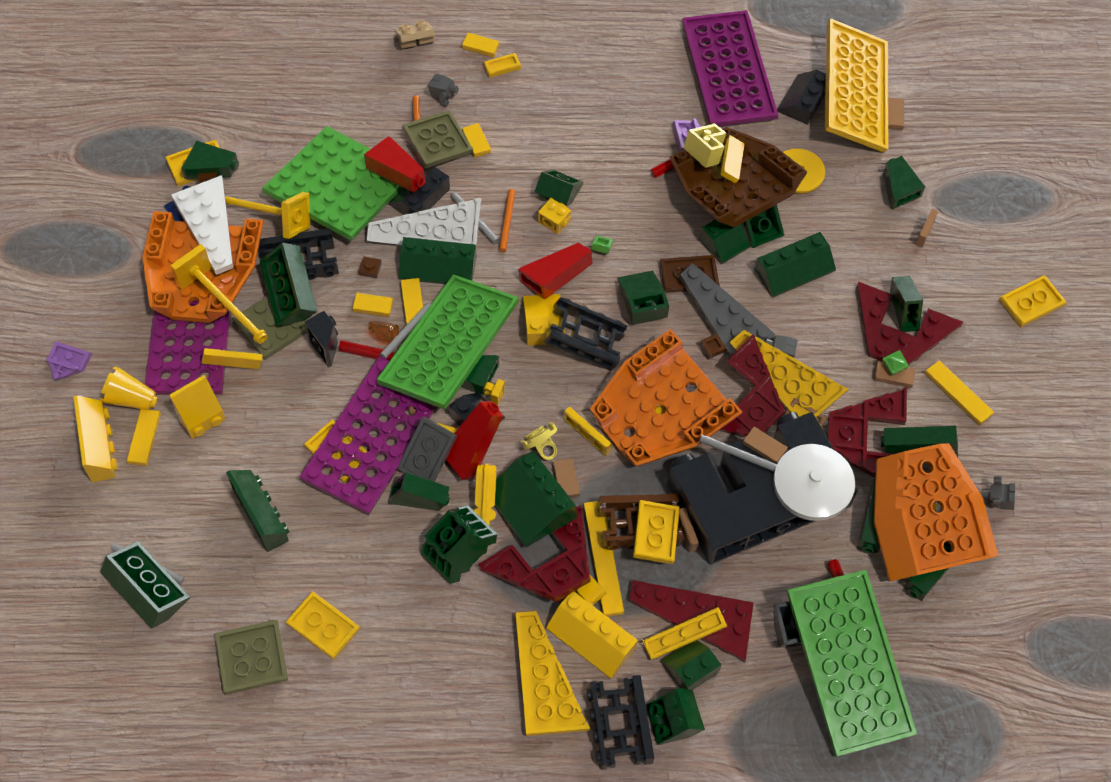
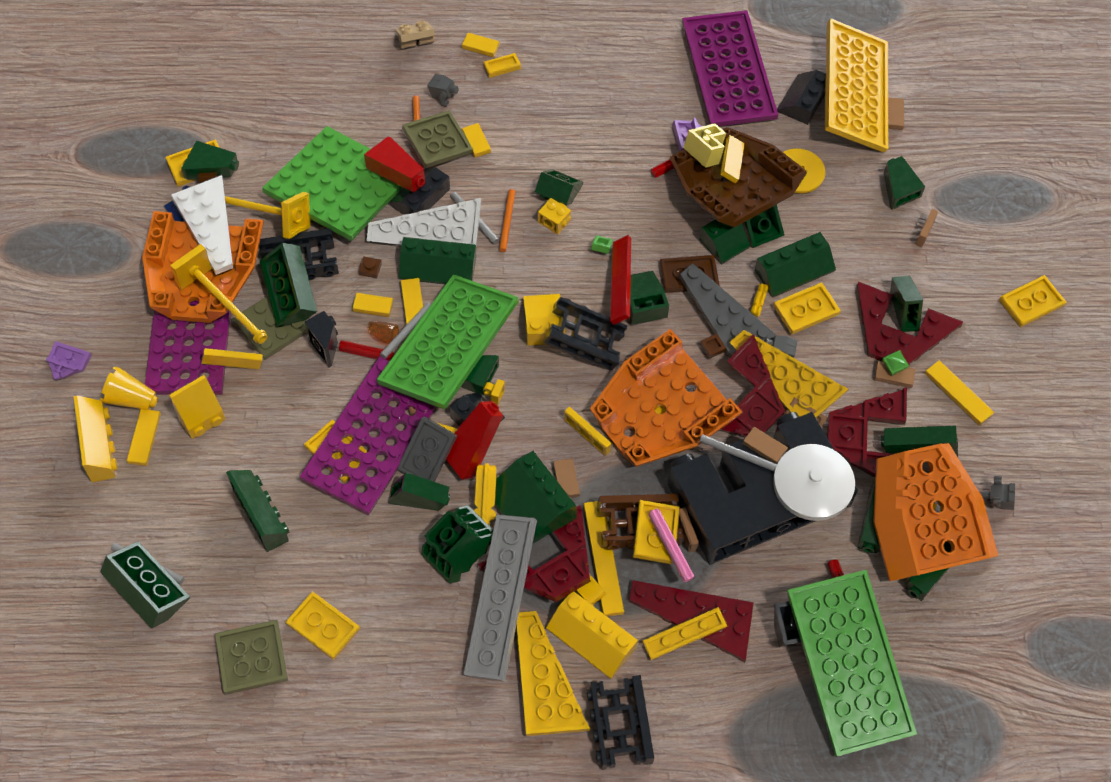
red slope [518,242,593,299] -> none
light yellow tile [520,422,557,460] -> none
dark green slope [646,688,705,745] -> none
dark green slope [661,640,722,690] -> none
none -> light grey plate [464,515,537,682]
none -> red tile [610,235,632,325]
none -> bright pink axle [649,509,694,582]
none -> yellow axle [750,283,768,317]
none -> yellow plate [773,282,841,335]

